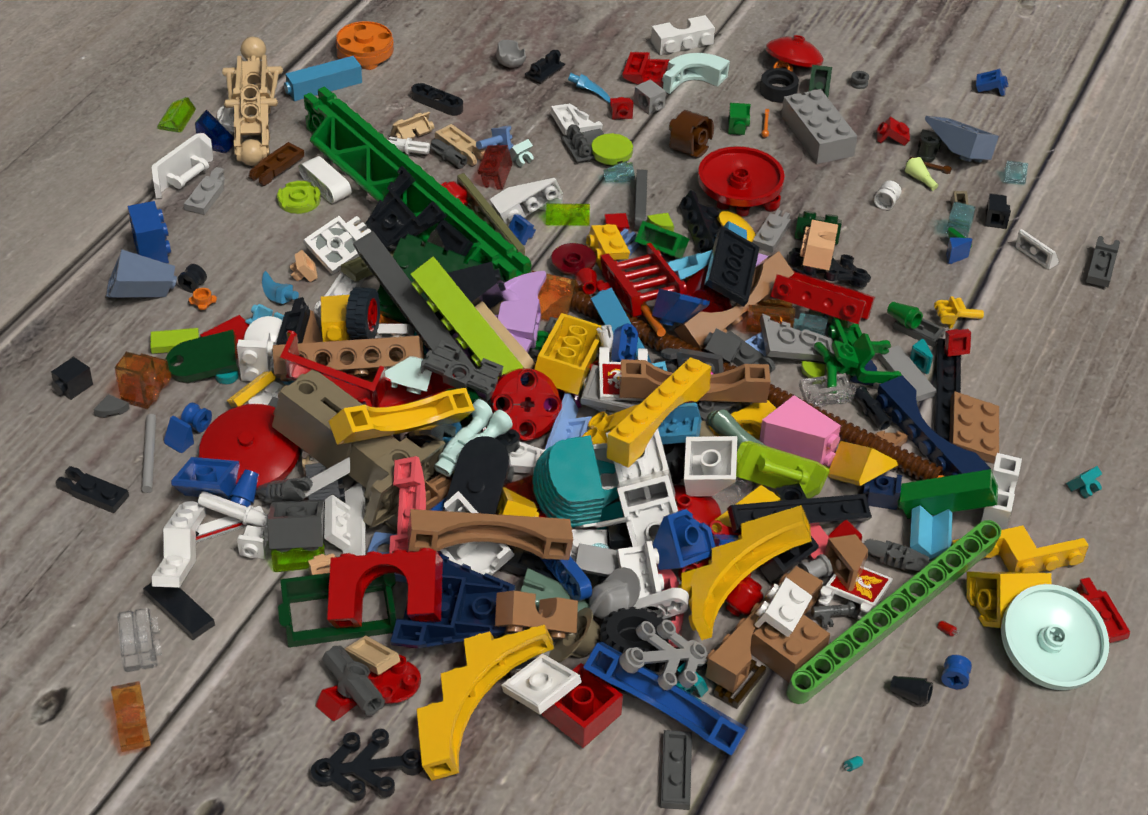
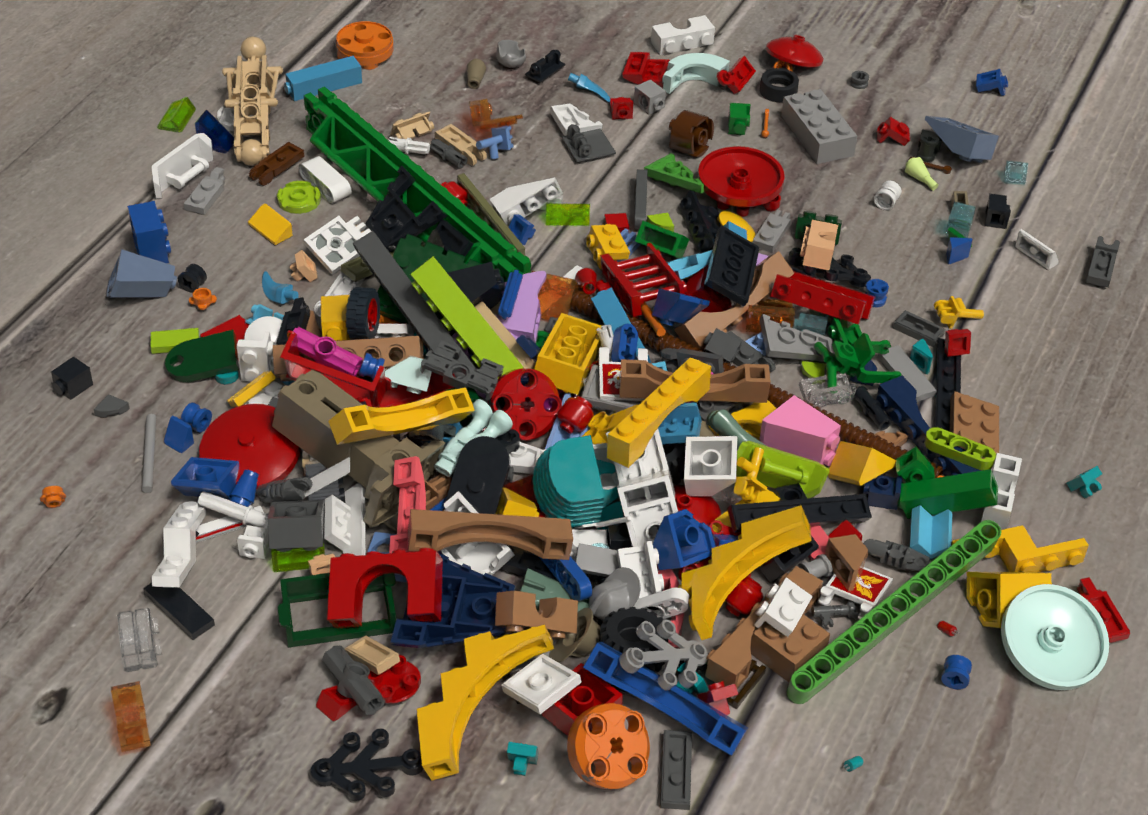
black hinge [55,466,129,513] -> none
clear orange brick [115,352,171,409] -> none
black beam [411,83,463,116] -> none
clear red hinge [478,145,512,190] -> none
light aqua tile [505,139,534,168] -> none
dark red dish [551,243,596,274] -> none
lime tile [591,133,633,165] -> none
clear light blue cone [603,161,635,182] -> none
dark green slope [809,65,832,98] -> none
green cone [887,301,923,329] -> none
black cone [890,675,933,705] -> none
none -> orange plate [40,486,66,508]
none -> yellow slope [248,203,293,245]
none -> dark pink piece [293,327,363,377]
none -> blue wheel [358,353,385,381]
none -> dark tan cone [467,59,486,89]
none -> clear orange bracket [469,99,523,129]
none -> blue axle [498,270,523,320]
none -> teal tile [507,742,539,776]
none -> dark blue tile [516,335,541,360]
none -> red head [557,396,594,434]
none -> orange piece [567,703,650,789]
none -> bright green wing [644,154,705,193]
none -> bracket [696,681,739,715]
none -> red hinge [717,55,756,94]
none -> yellow arm [734,447,768,503]
none -> blue wheel [865,279,889,307]
none -> green brick [895,447,935,483]
none -> lime beam [924,427,996,470]

